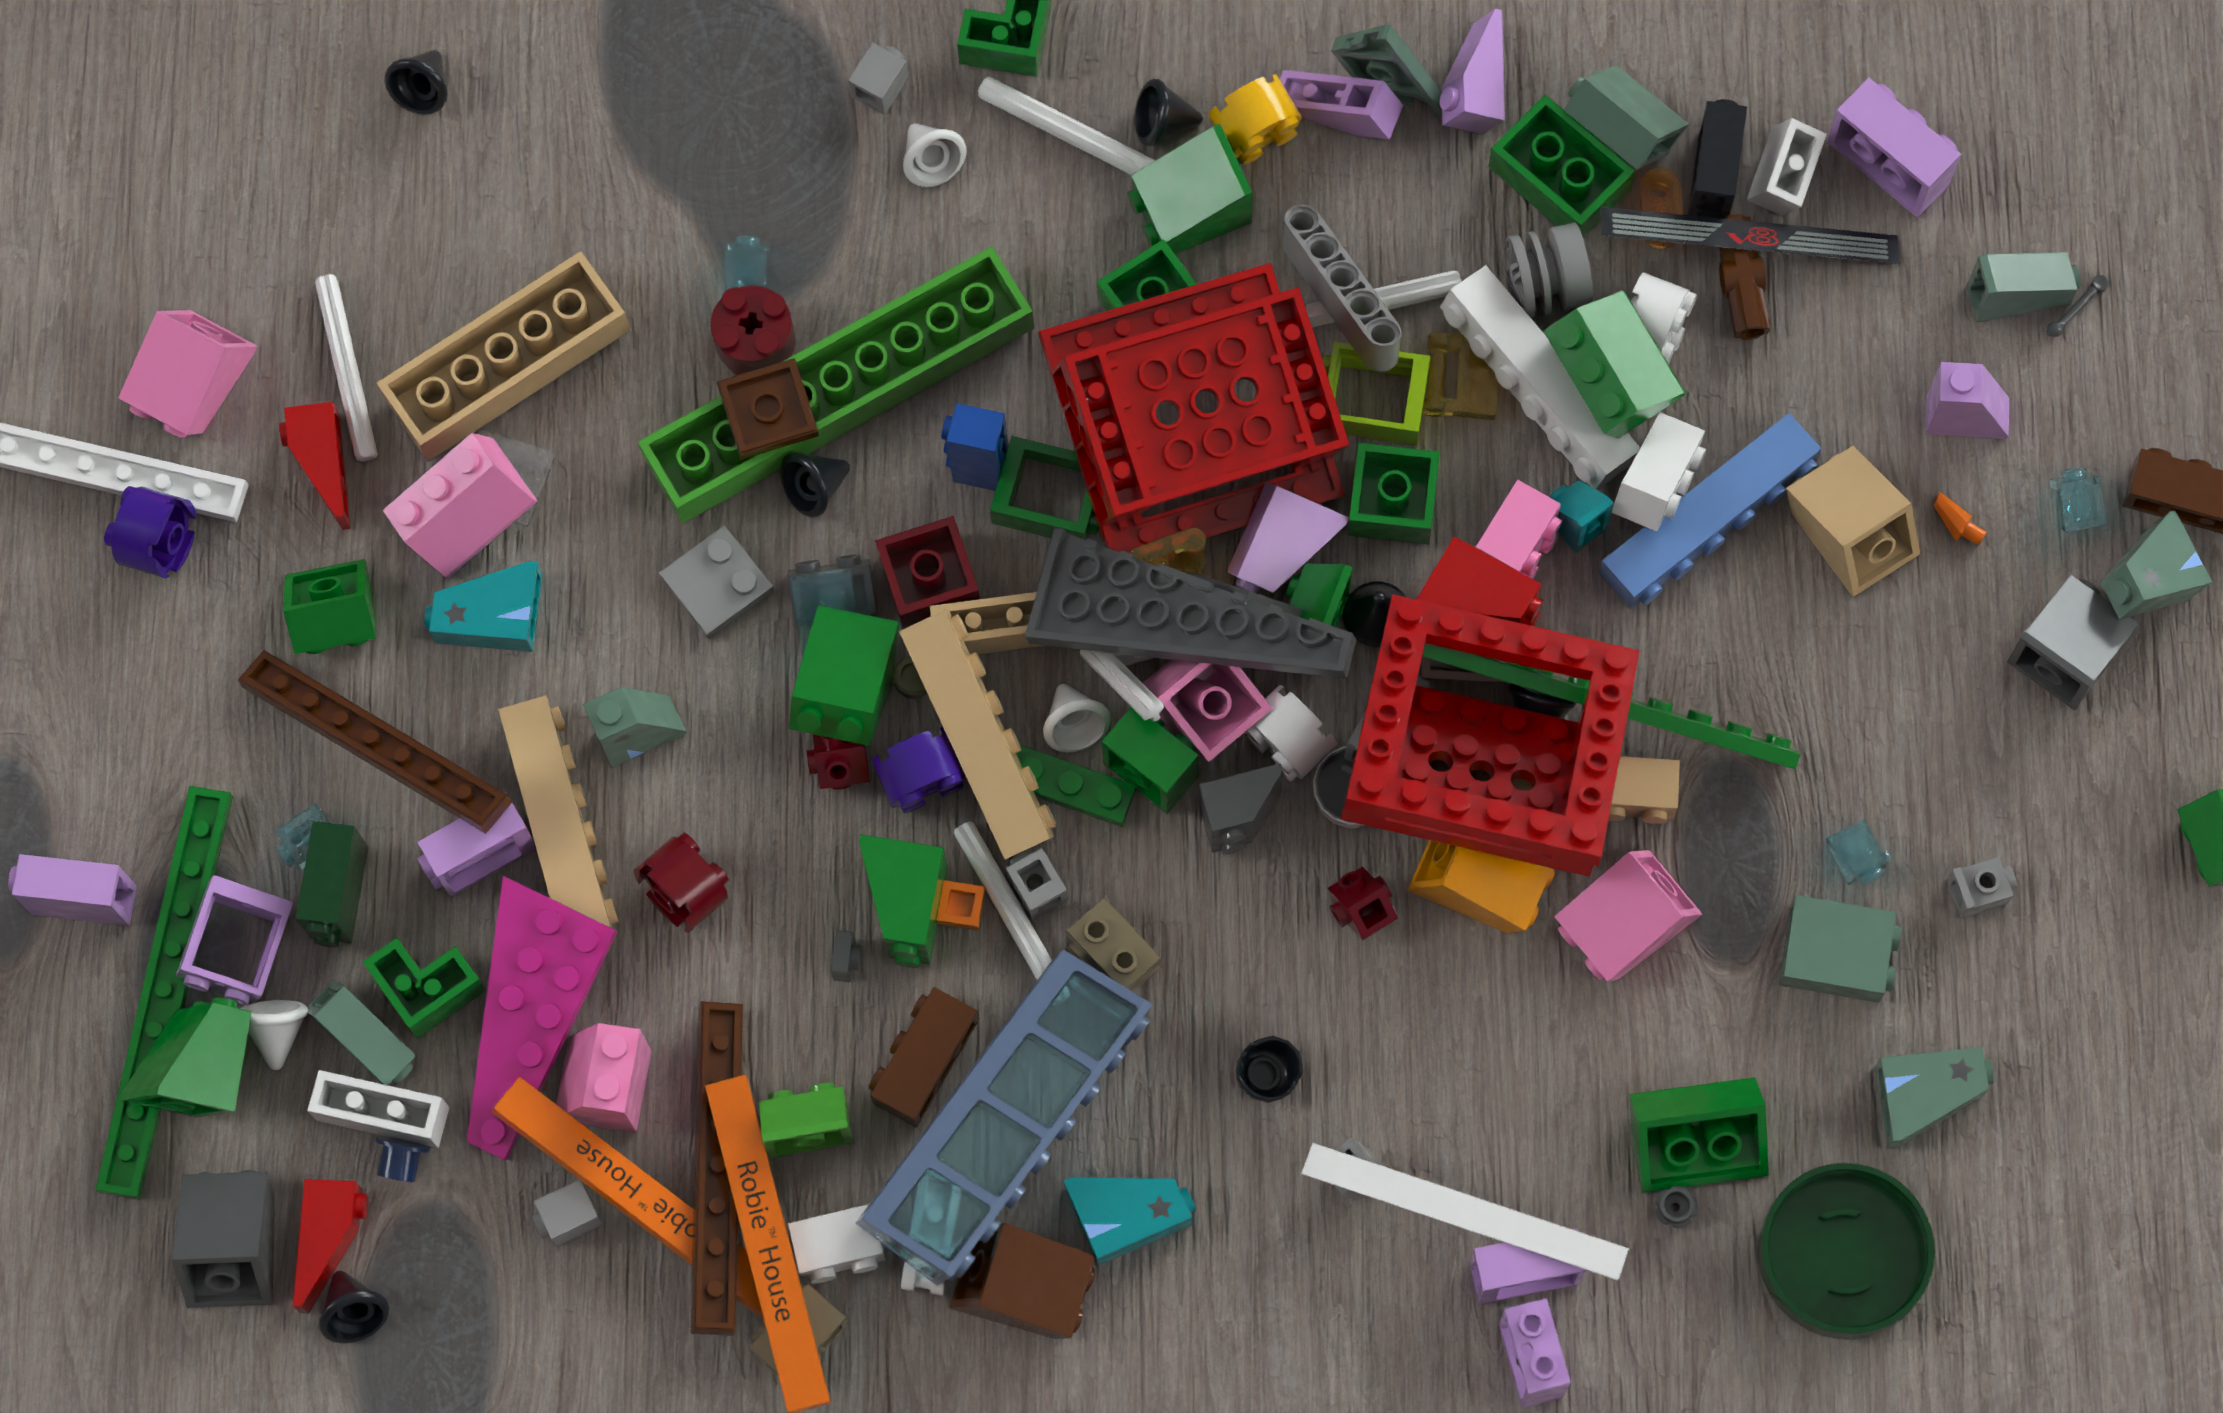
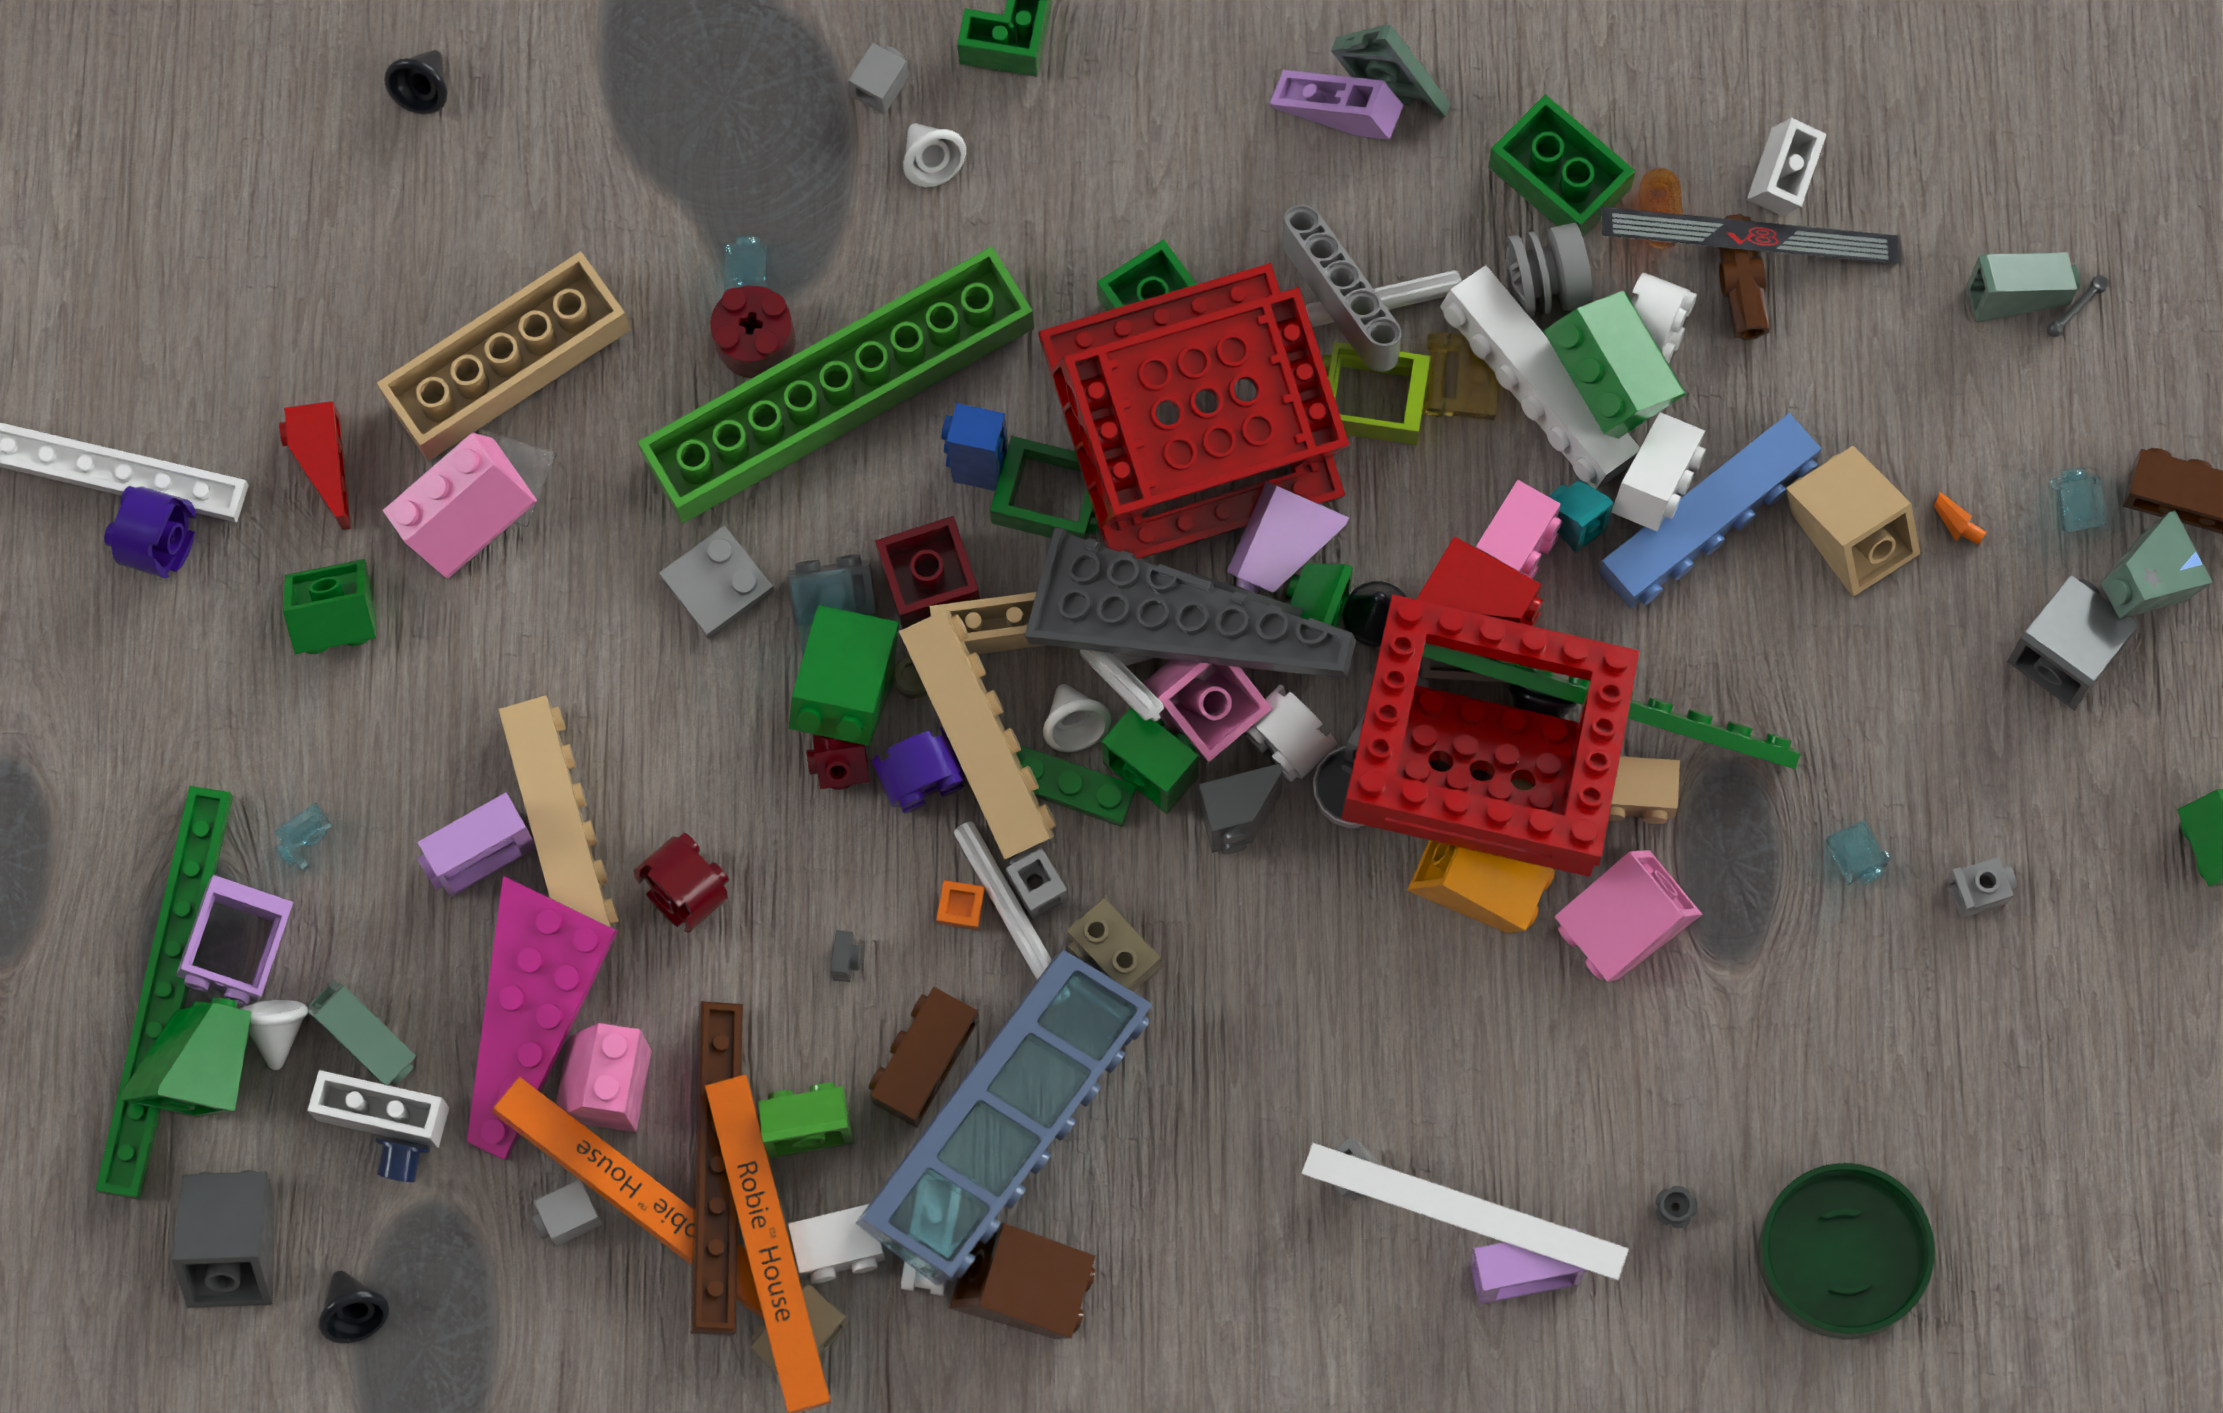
lavender brick [8,854,137,926] -> none
bright pink slope [118,310,258,438] -> none
reddish brown tile [238,650,512,834] -> none
red slope [293,1179,368,1313] -> none
dark green brick [295,821,369,947] -> none
white axle [315,274,378,462] -> none
green brick [362,938,486,1039] -> none
teal slope [424,561,543,652] -> none
sand green slope [583,687,687,768] -> none
reddish brown tile [717,358,819,460] -> none
black hat [780,452,850,518] -> none
green slope [859,834,948,968] -> none
white axle [978,77,1155,175] -> none
teal slope [1063,1177,1196,1266] -> none
slope [1127,124,1252,254] -> none
clear yellow plate [1131,528,1206,575] -> none
black hat [1134,79,1203,146] -> none
yellow brick [1208,74,1302,165] -> none
black hair [1235,1036,1303,1103] -> none
dark red brick [1327,866,1398,940] -> none
green brick [1348,443,1440,545] -> none
lavender slope [1440,9,1505,134] -> none
lavender window [1498,1298,1571,1408] -> none
sand green brick [1564,65,1689,170] -> none
green slope [1629,1077,1769,1193] -> none
black window [1688,99,1747,218] -> none
sand green brick [1779,895,1902,1003] -> none
lavender brick [1827,77,1961,218] -> none
sand green slope [1875,1047,1994,1149] -> none
lavender slope [1926,362,2009,439] -> none

